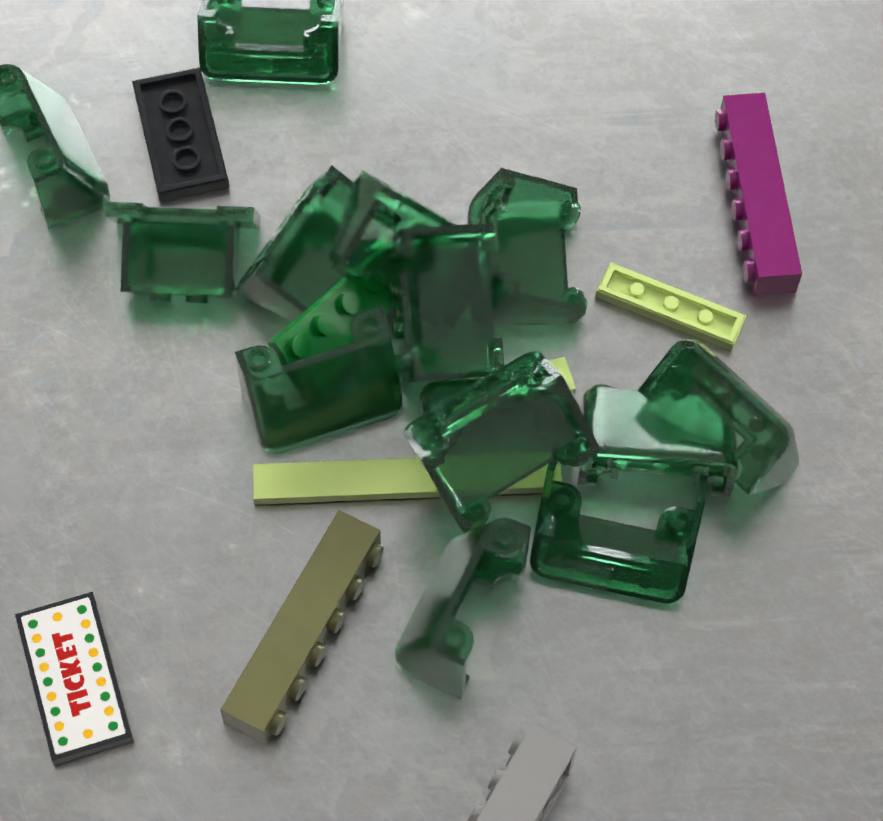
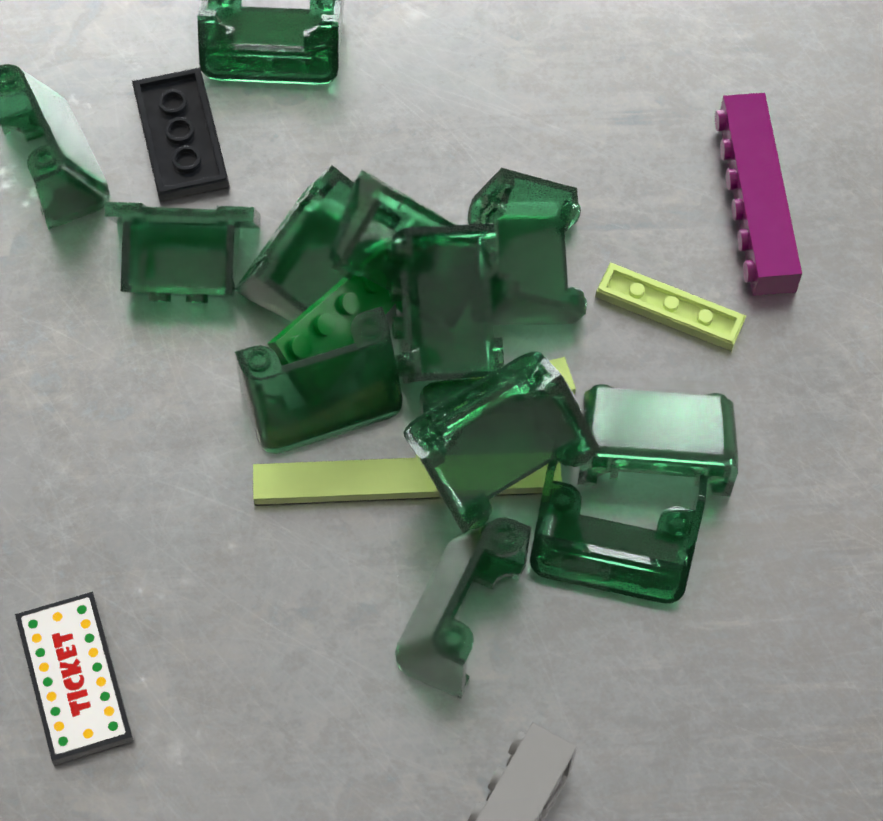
olive brick [220,510,384,745] -> none
clear green windscreen [638,339,799,495] -> none

